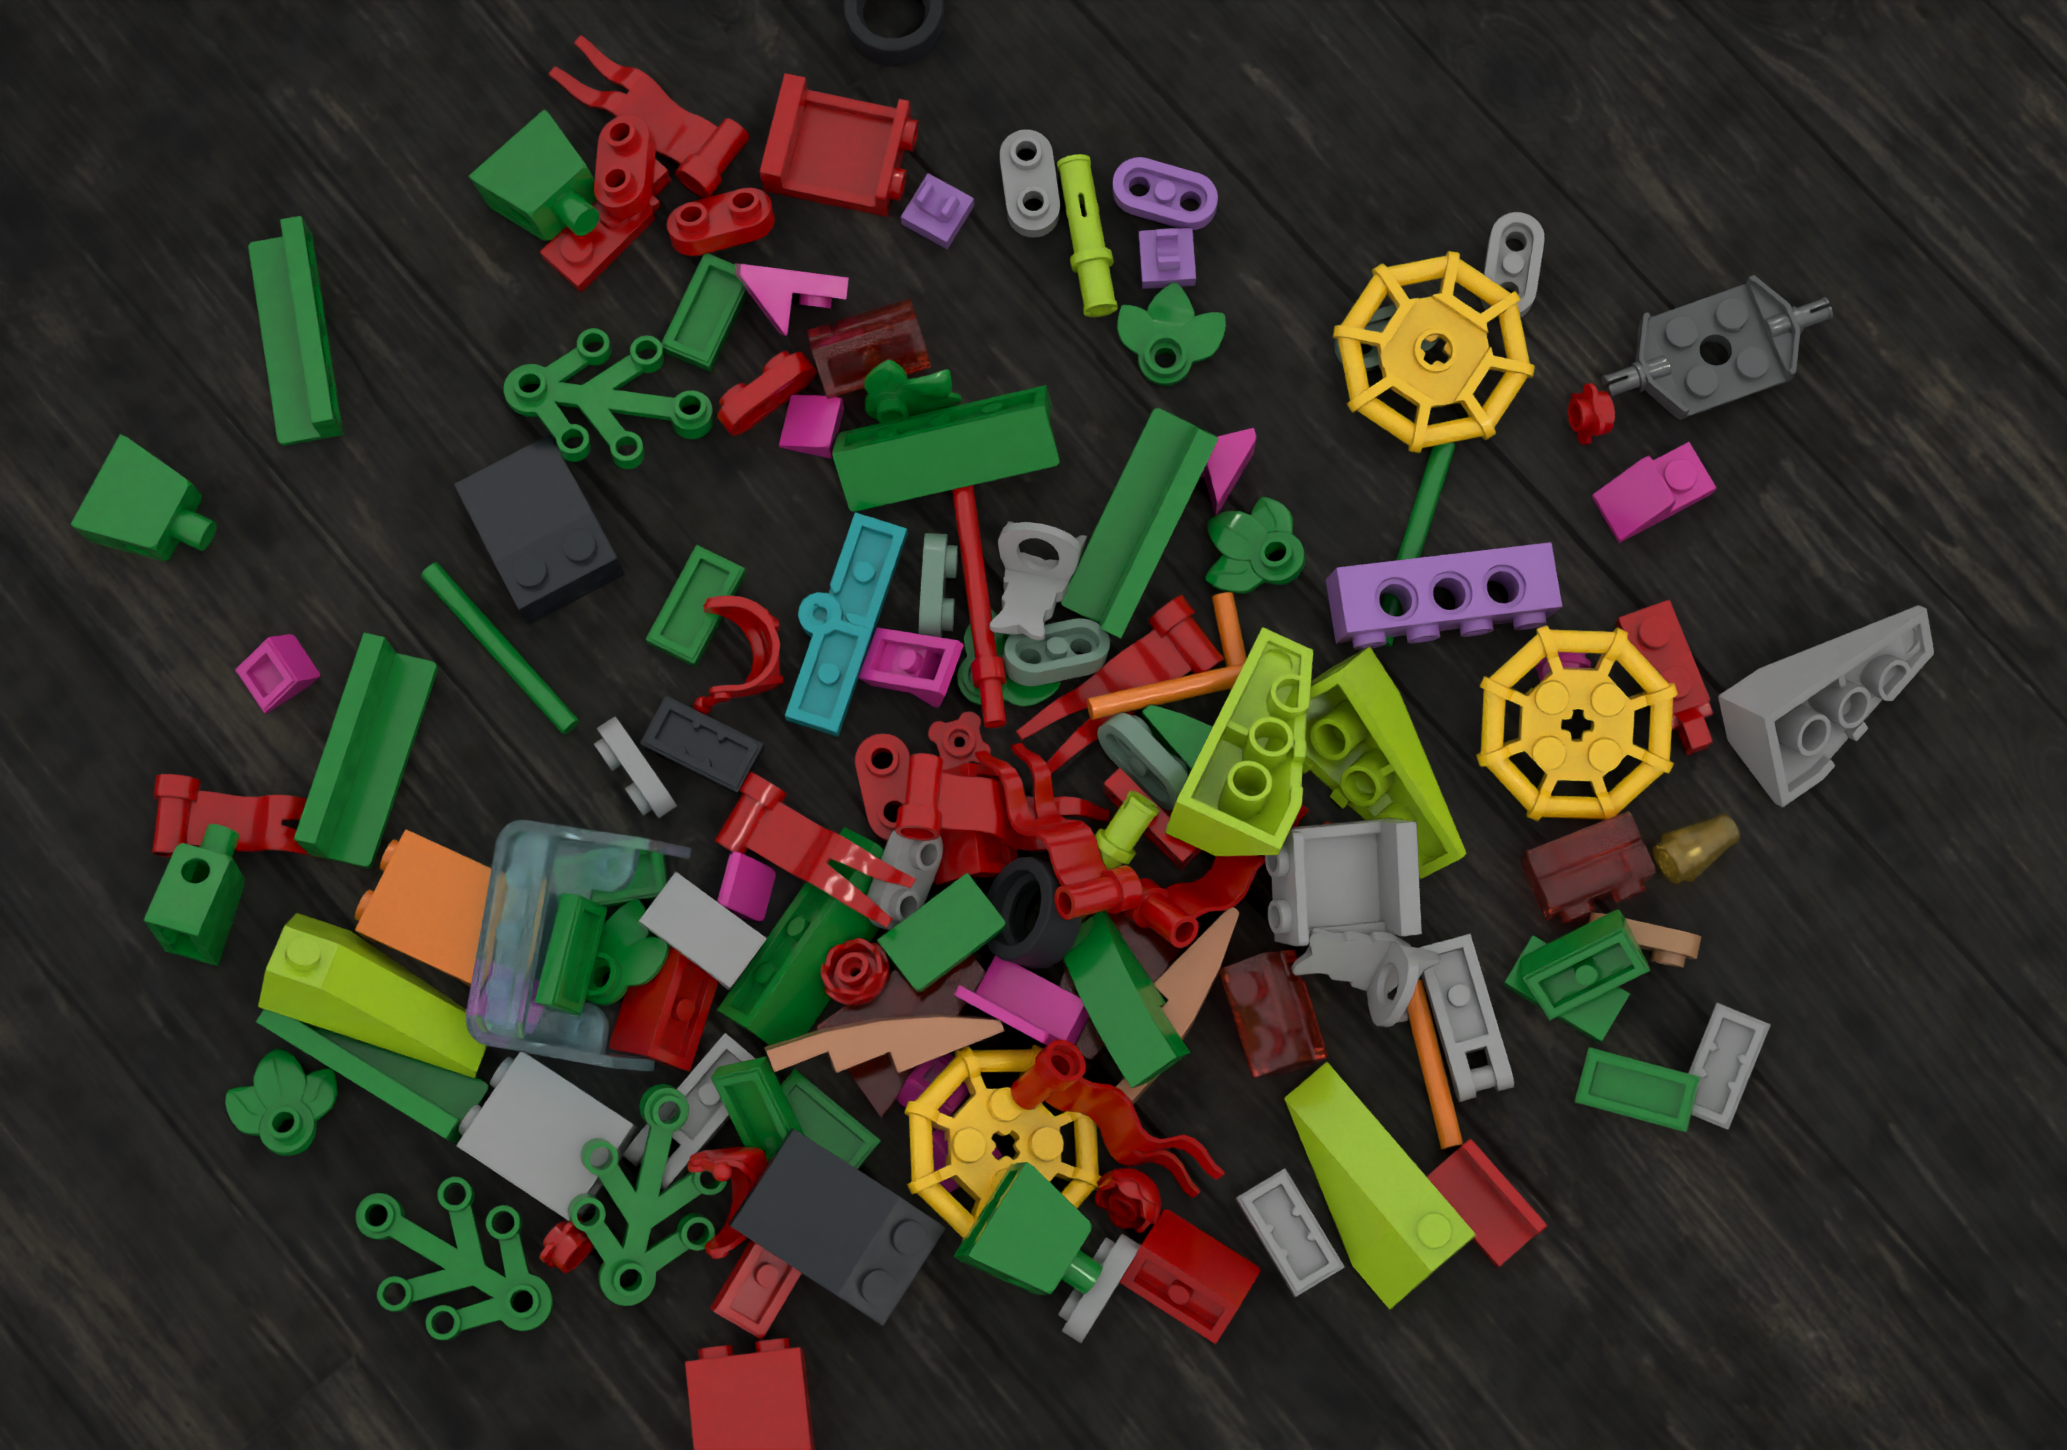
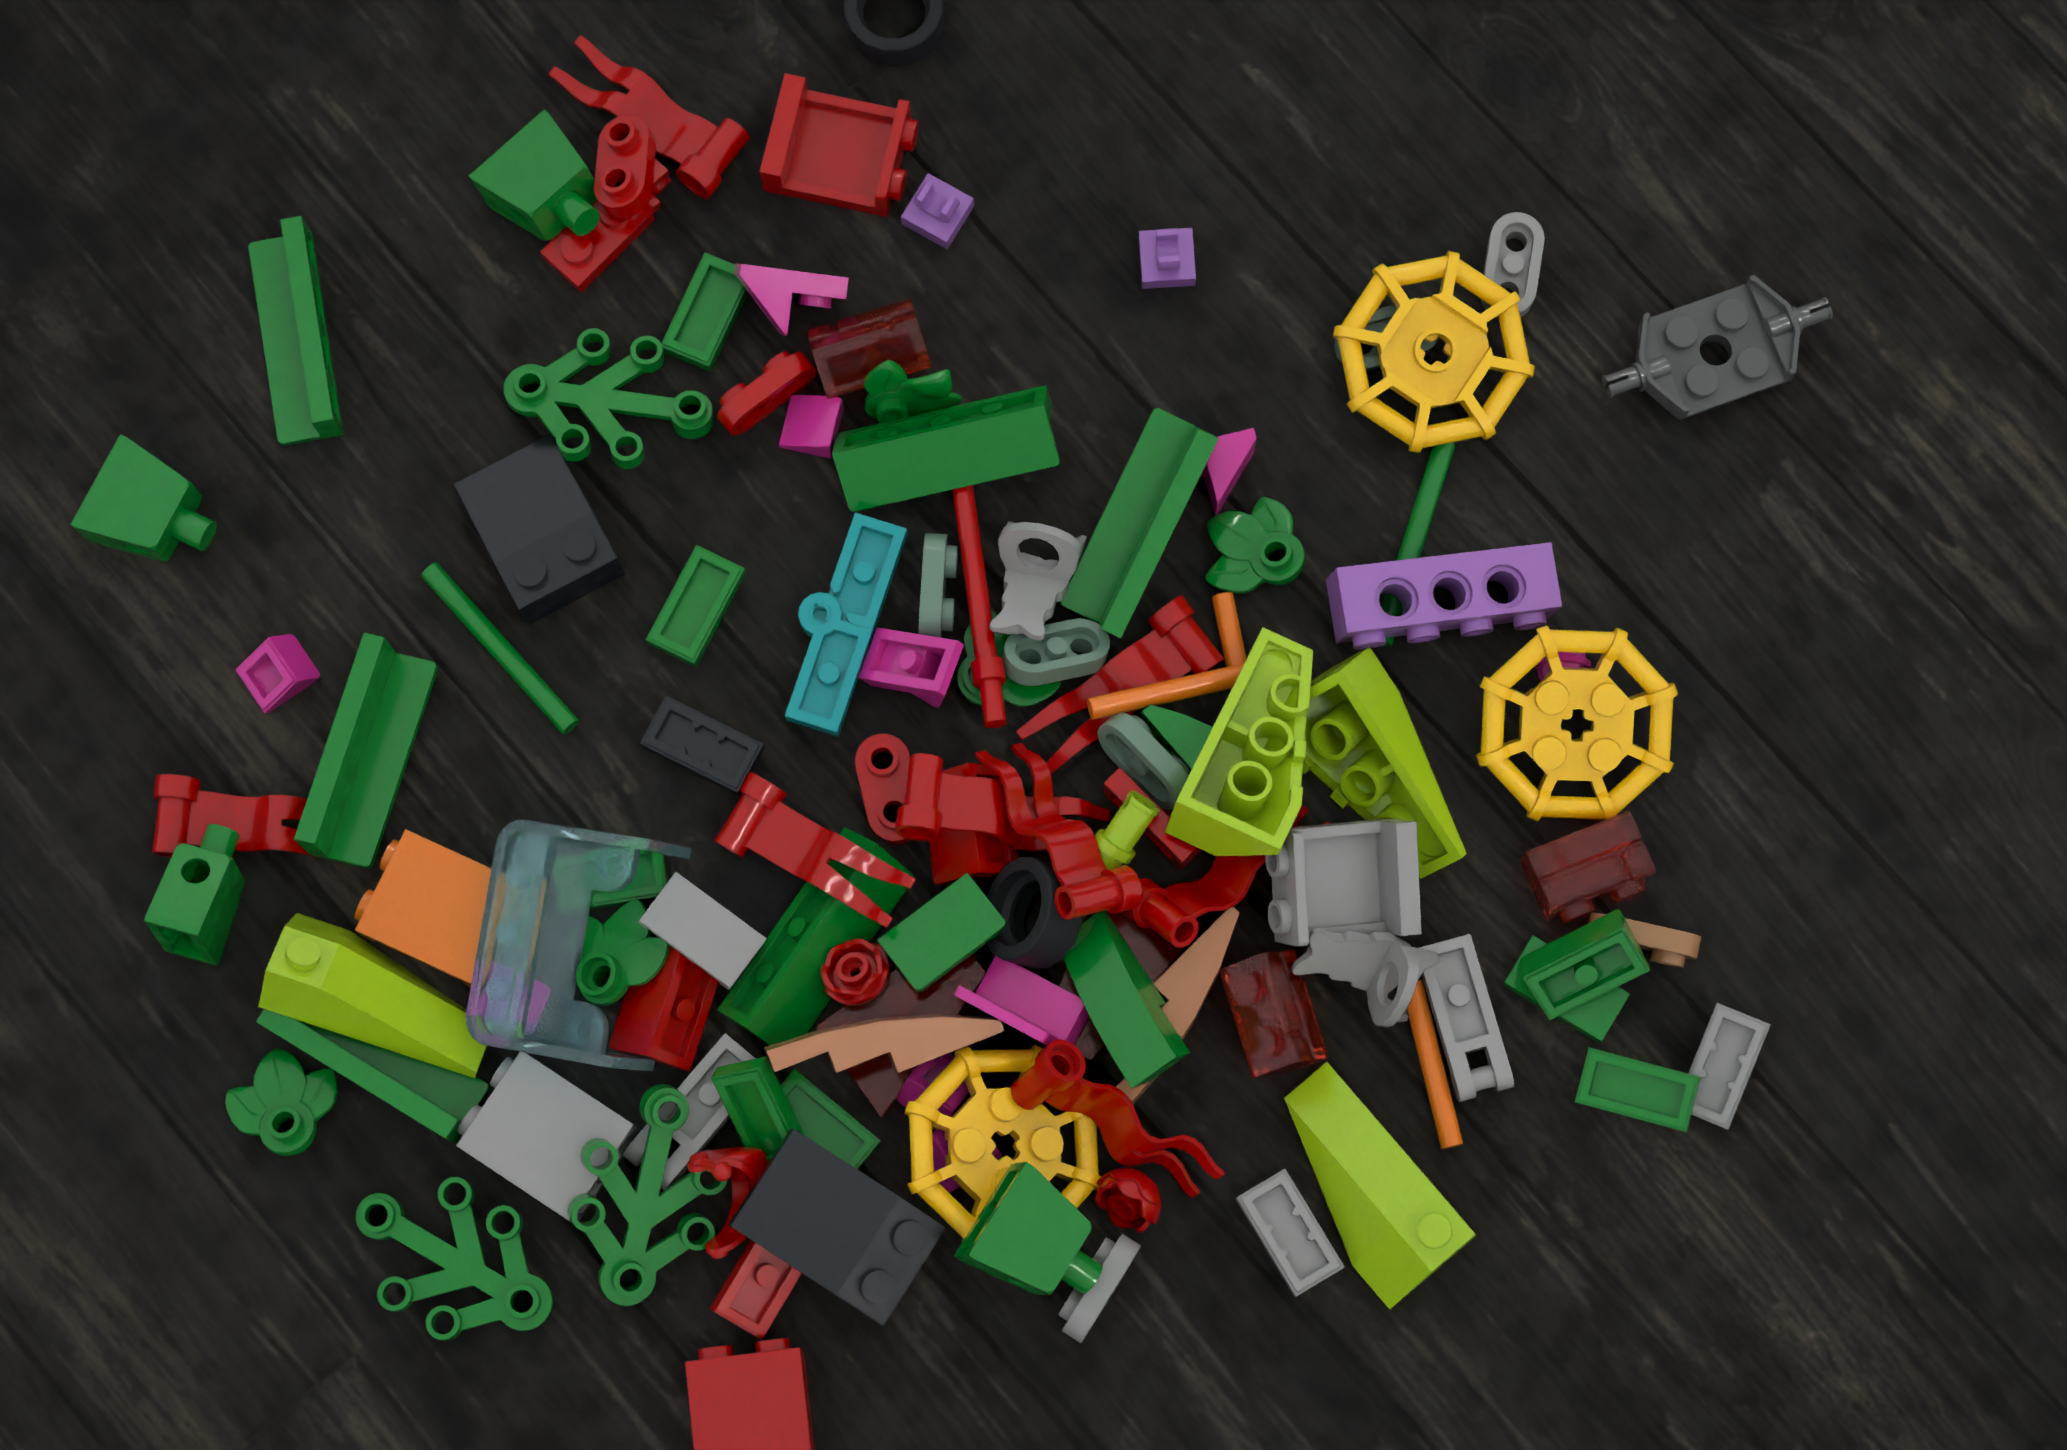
green tile [535,892,607,1017] -> none
red plate [539,1216,594,1273] -> none
light grey plate [594,716,677,818] -> none
red plate [667,188,775,256] -> none
red helmet [693,596,784,715] -> none
dark pink slope [717,851,776,922] -> none
light grey plate [867,830,943,931] -> none
red plate [928,712,991,771] -> none
light grey plate [1000,130,1060,238] -> none
lime pin [1057,154,1118,317] -> none
medium lavender plate [1112,157,1218,230] -> none
green plate [1117,282,1226,386] -> none
red panel [1119,1209,1260,1344] -> none
red panel [1427,1139,1547,1268] -> none
red plate [1568,383,1615,445] -> none
dark pink slope [1592,442,1716,543] -> none
red hinge [1616,600,1713,756] -> none
clear yellow cone [1653,813,1740,884] -> none
light grey wedge [1718,605,1934,807] -> none

